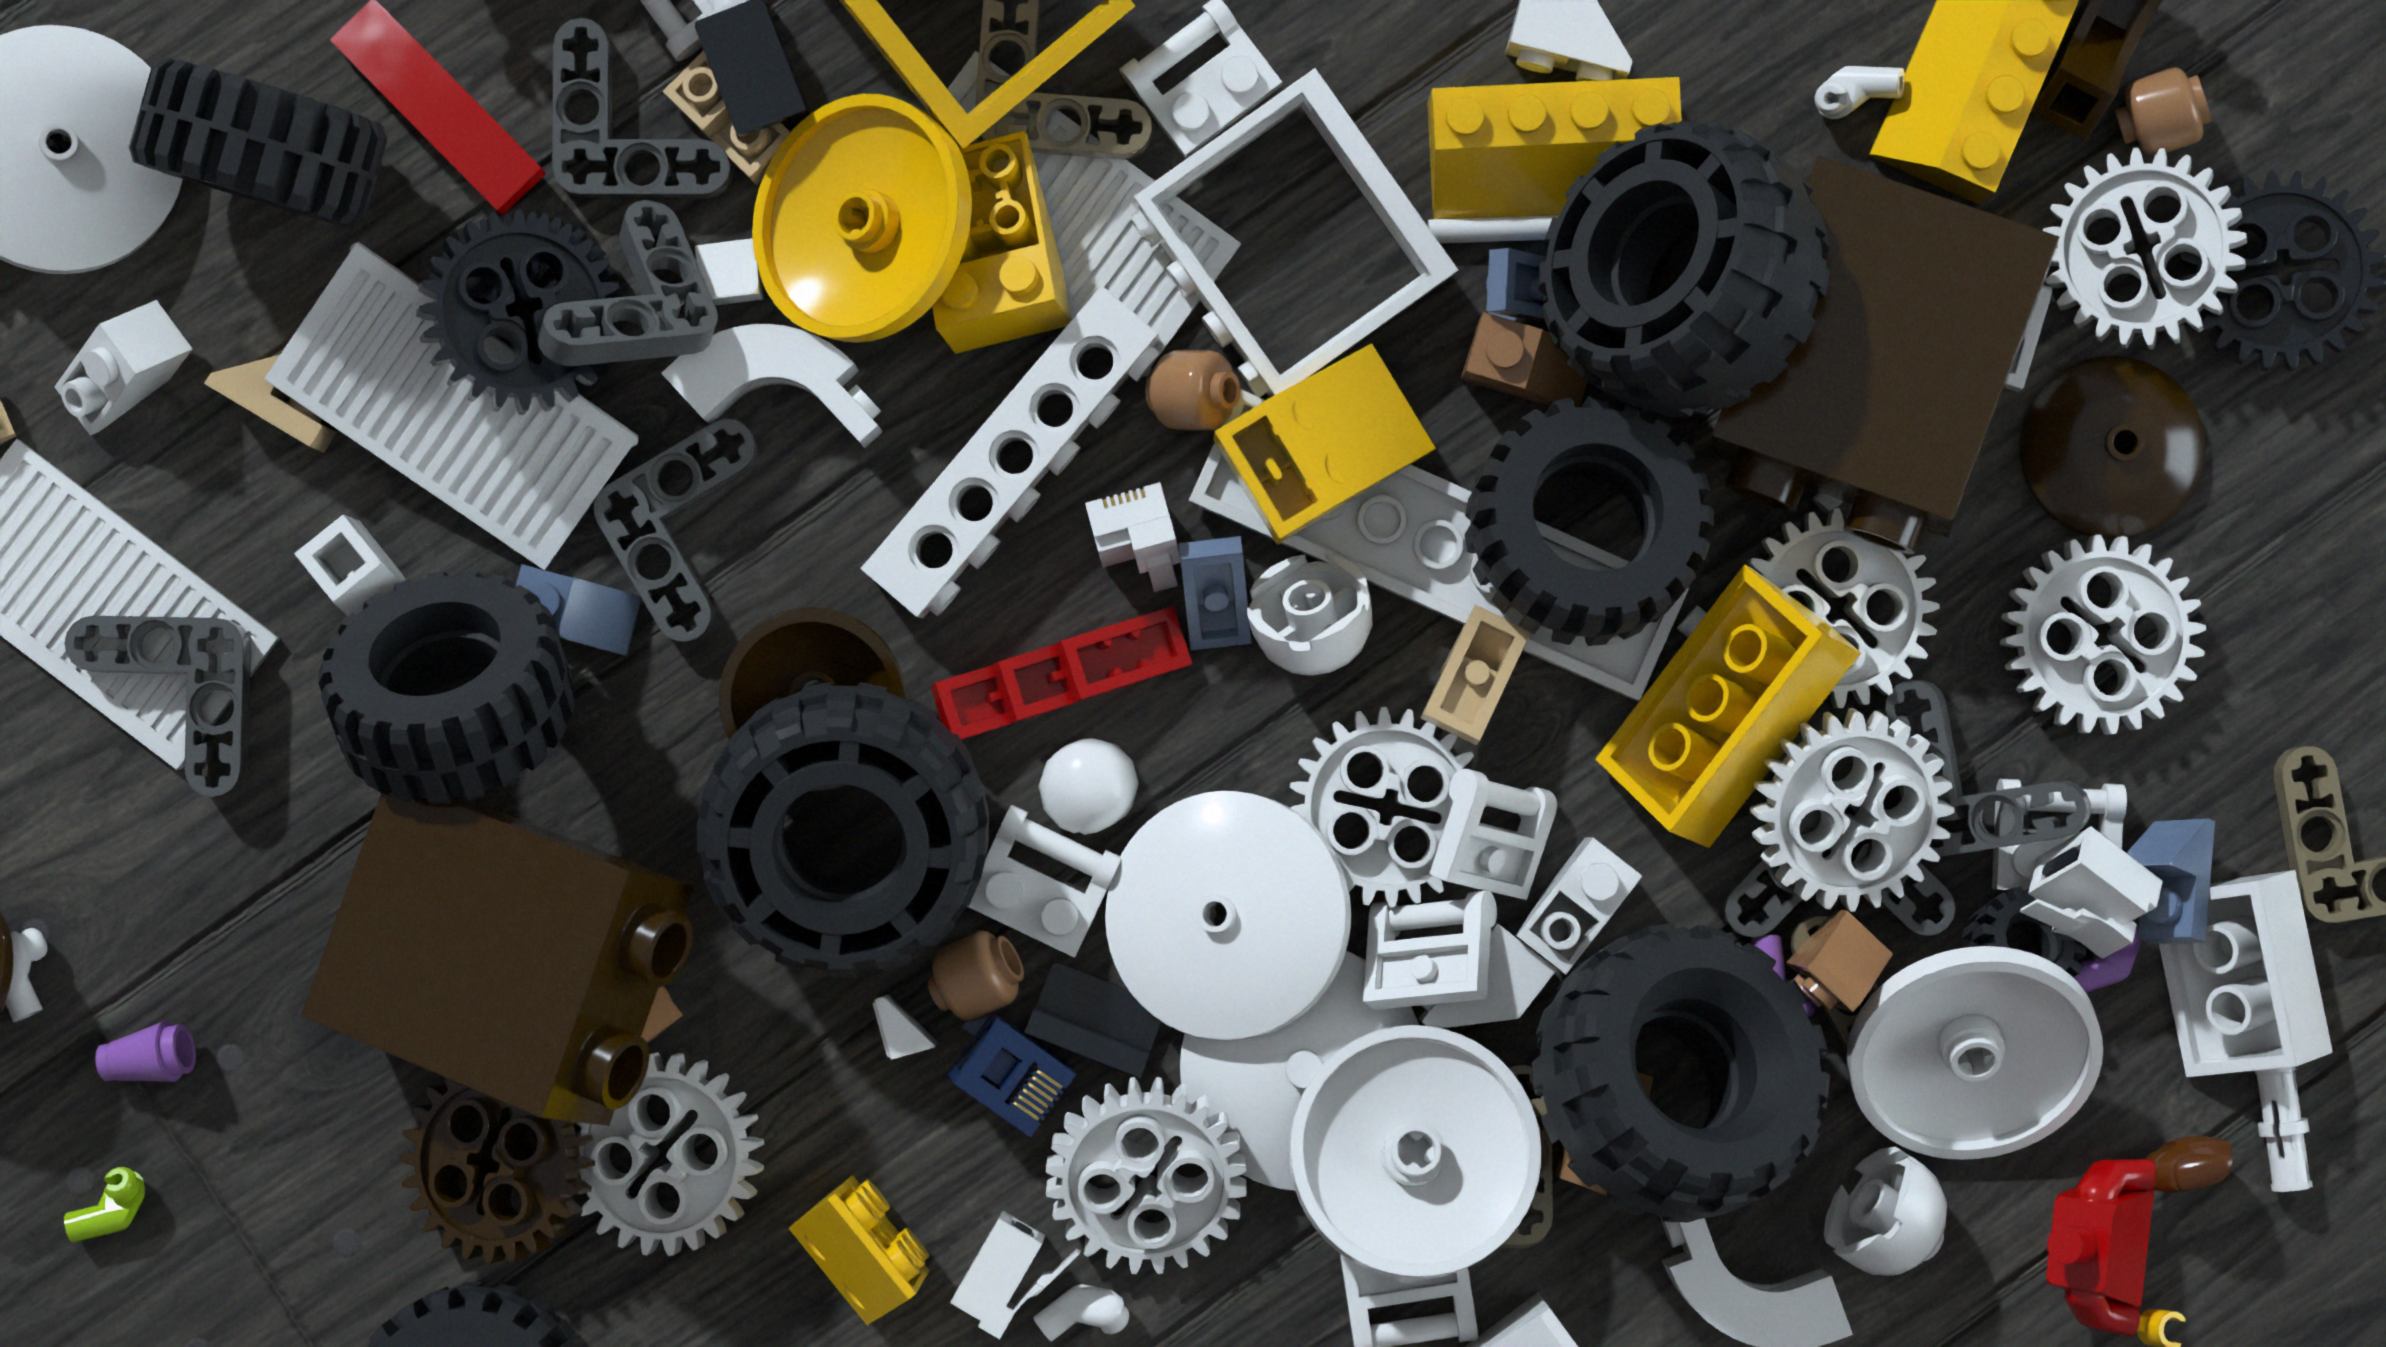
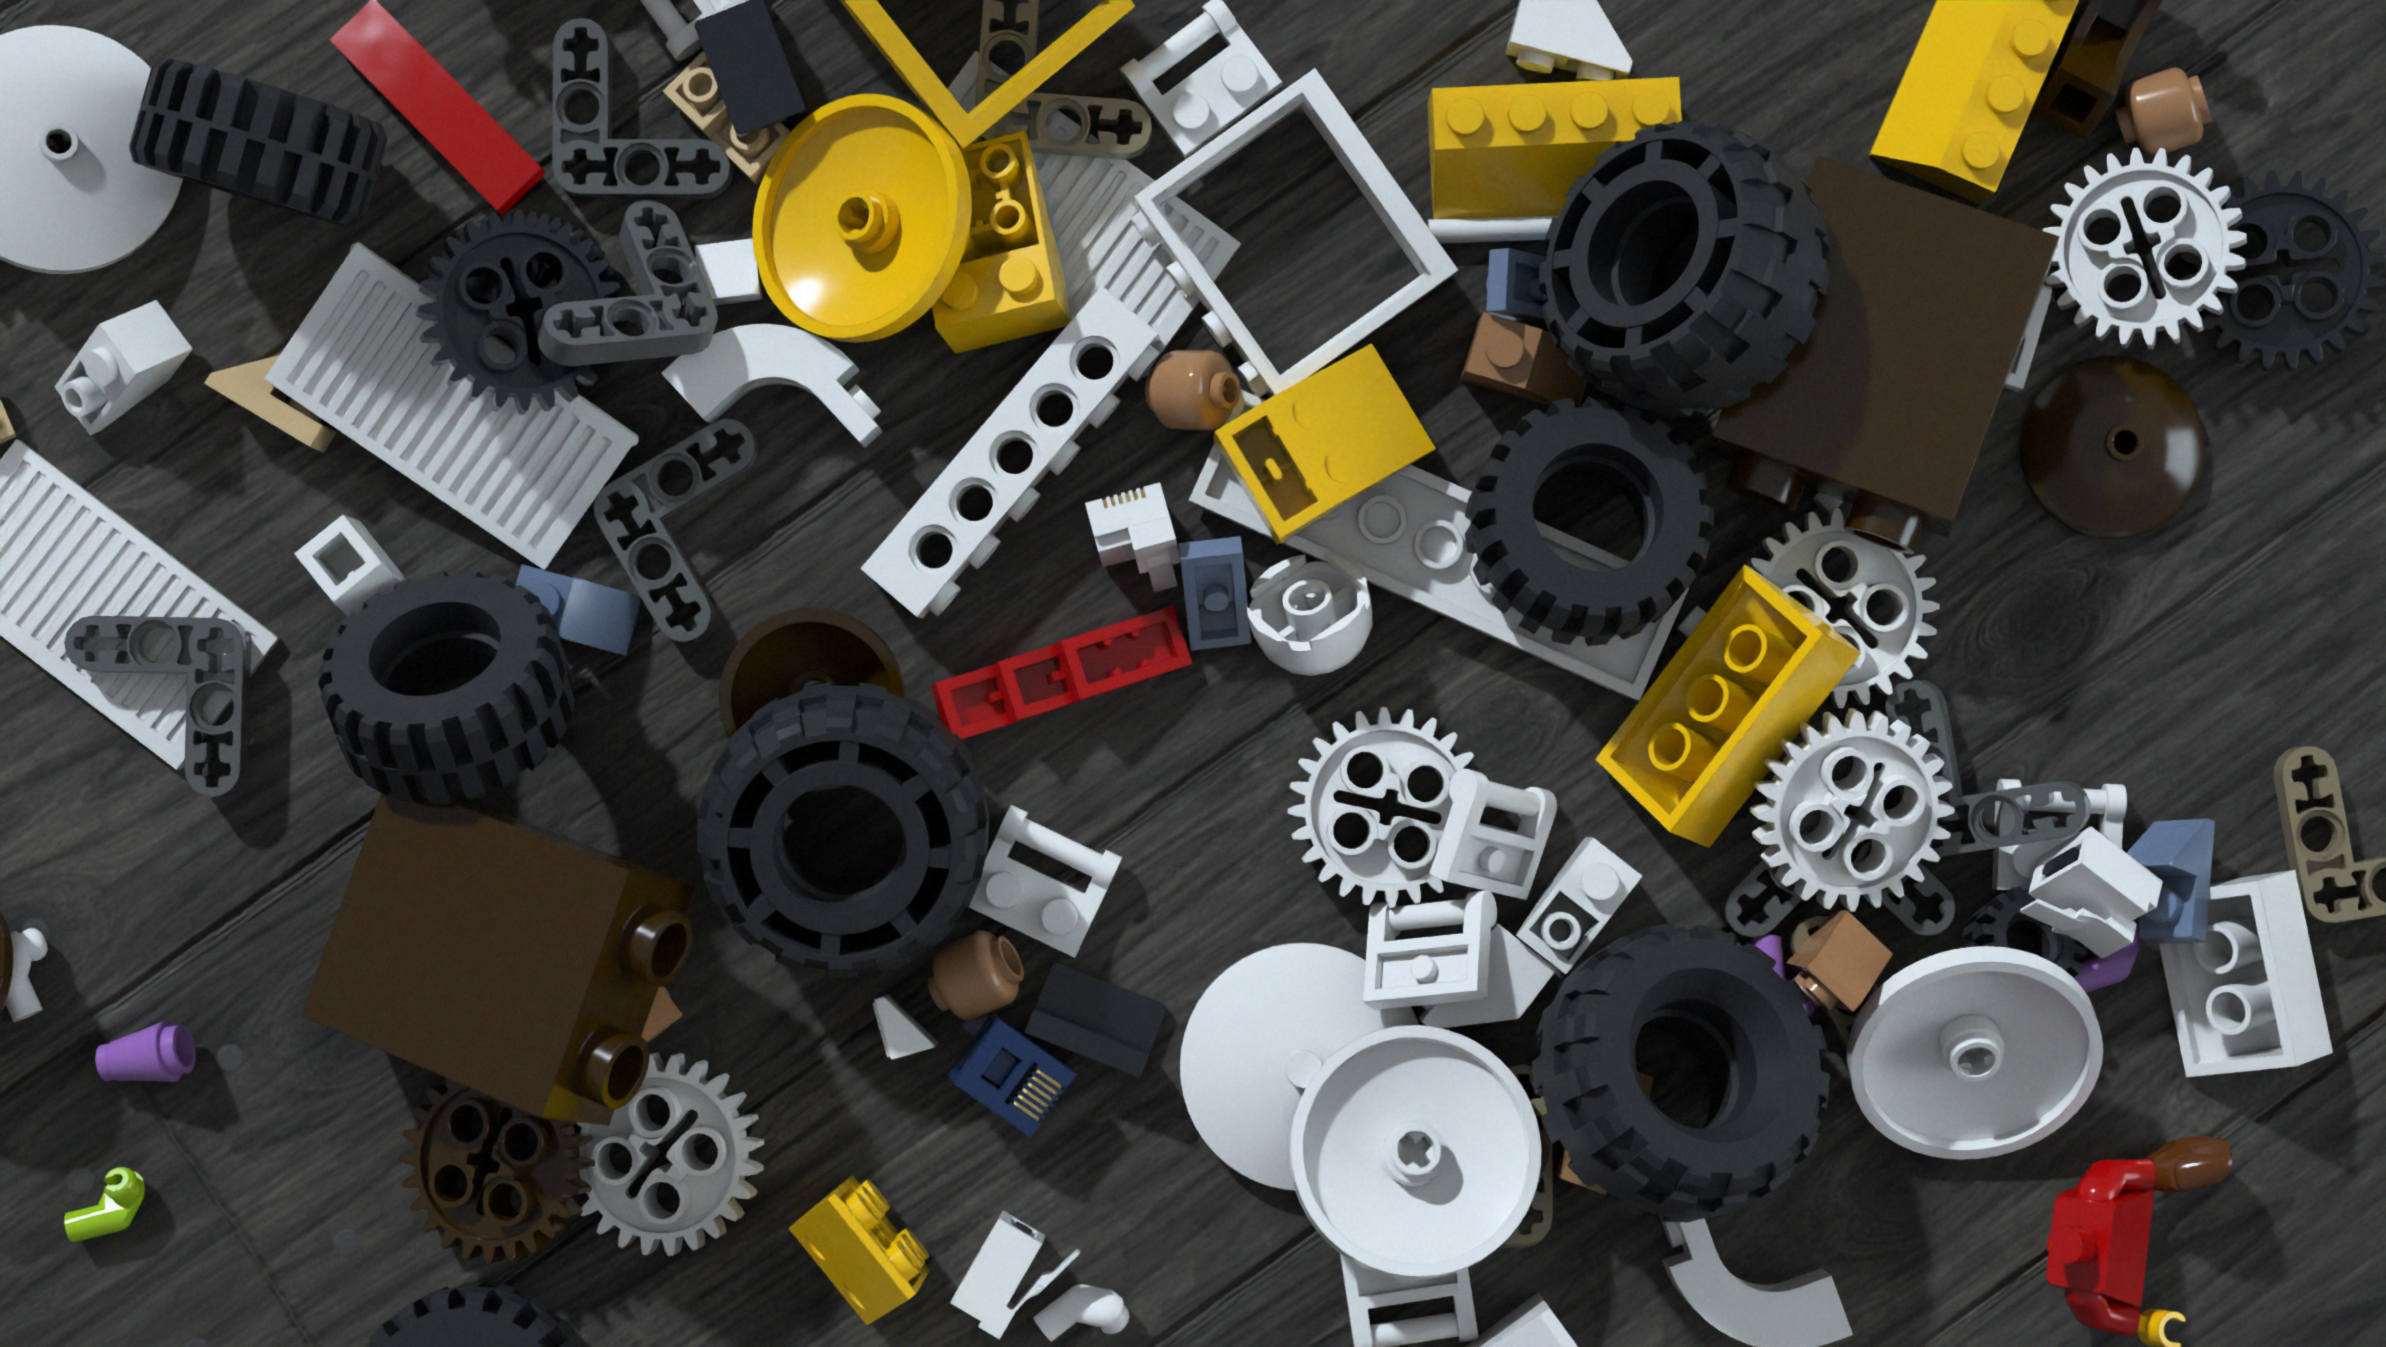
white hair [1038,738,1139,835] -> none
white gear [1046,1077,1247,1274] -> none
white dish [1105,791,1351,1040] -> none
tan slope [1420,604,1530,745] -> none
white arm [1814,66,1905,119] -> none
white cylinder [1824,1147,1947,1276] -> none
white gear [2000,535,2206,735] -> none
white pin [2255,1066,2313,1192] -> none

